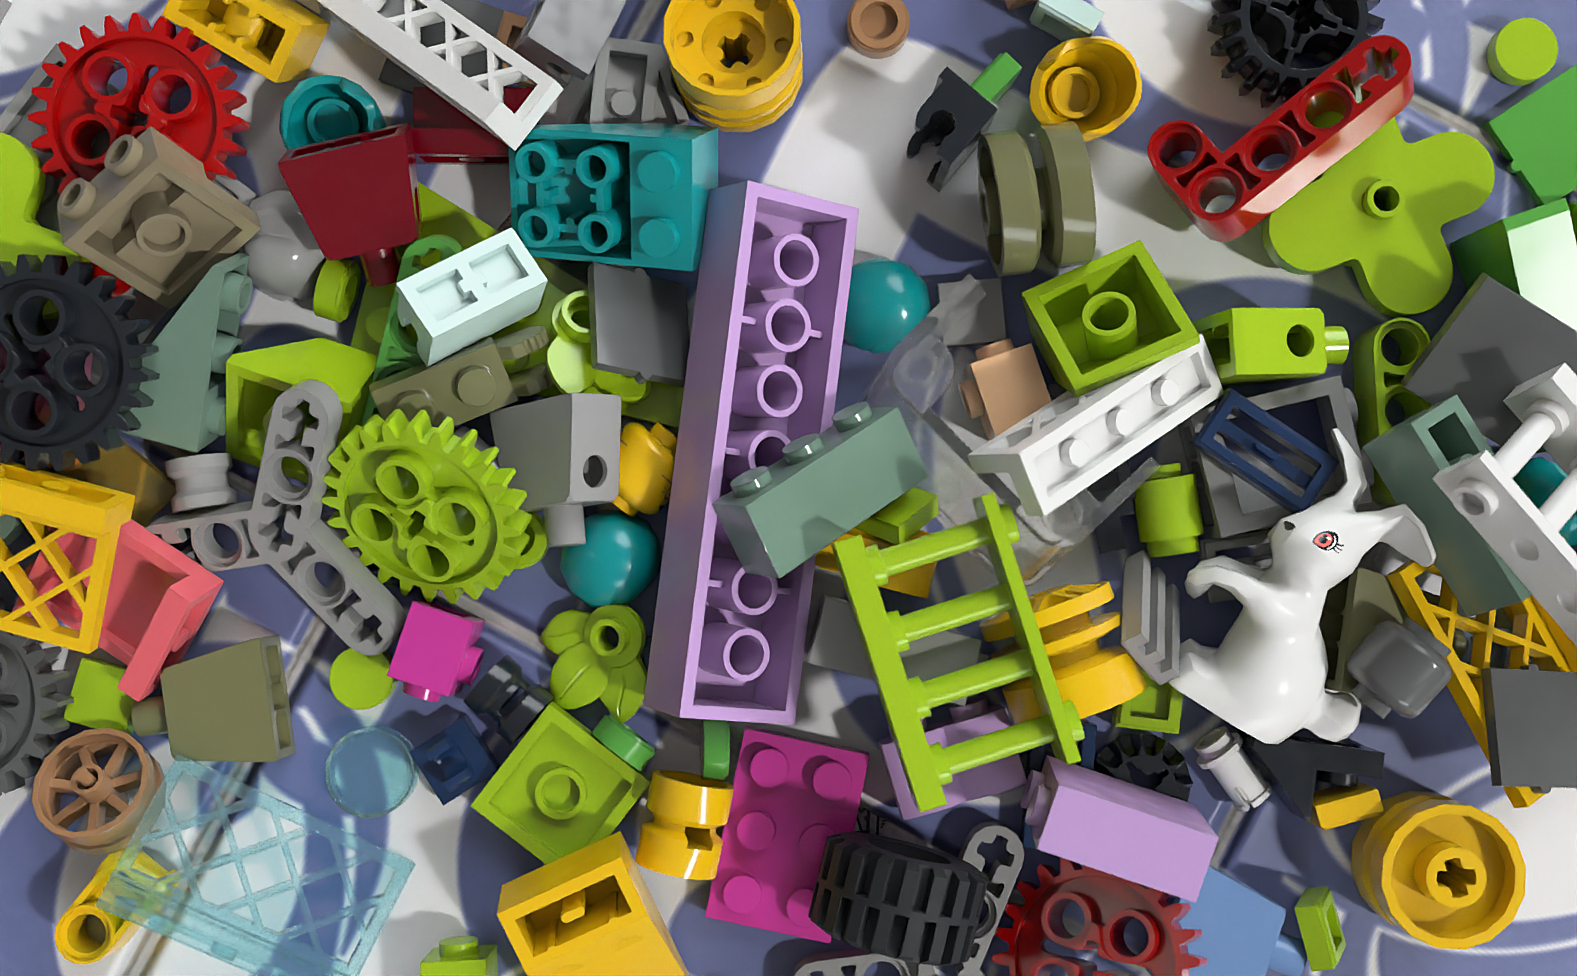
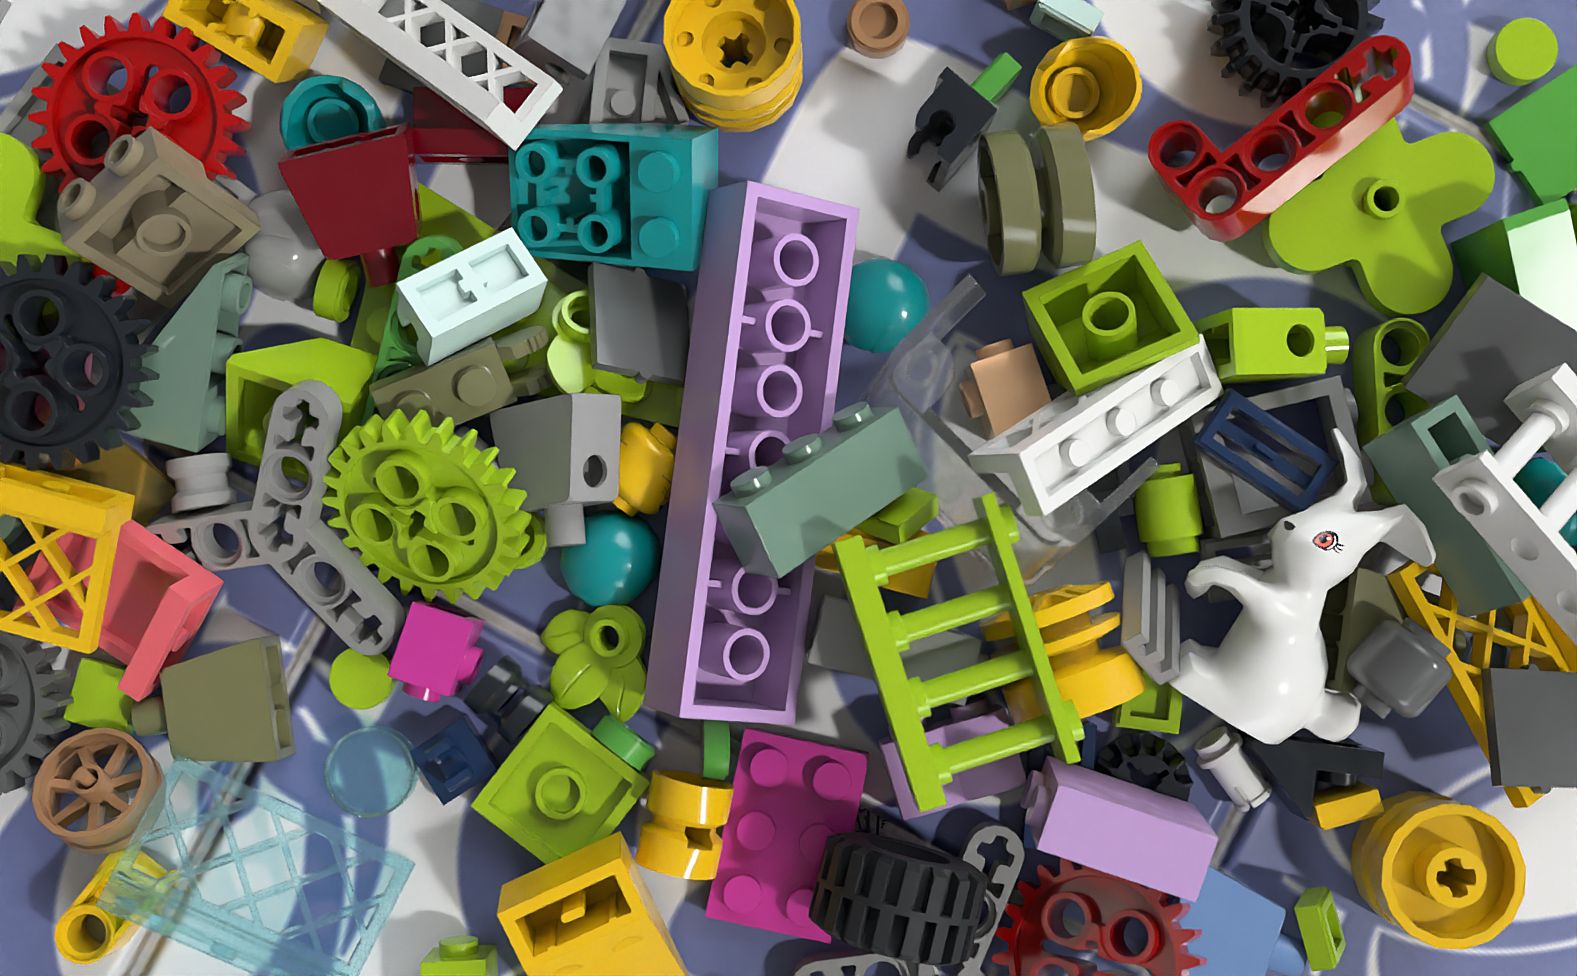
light grey tile [936,278,1006,349] -> none

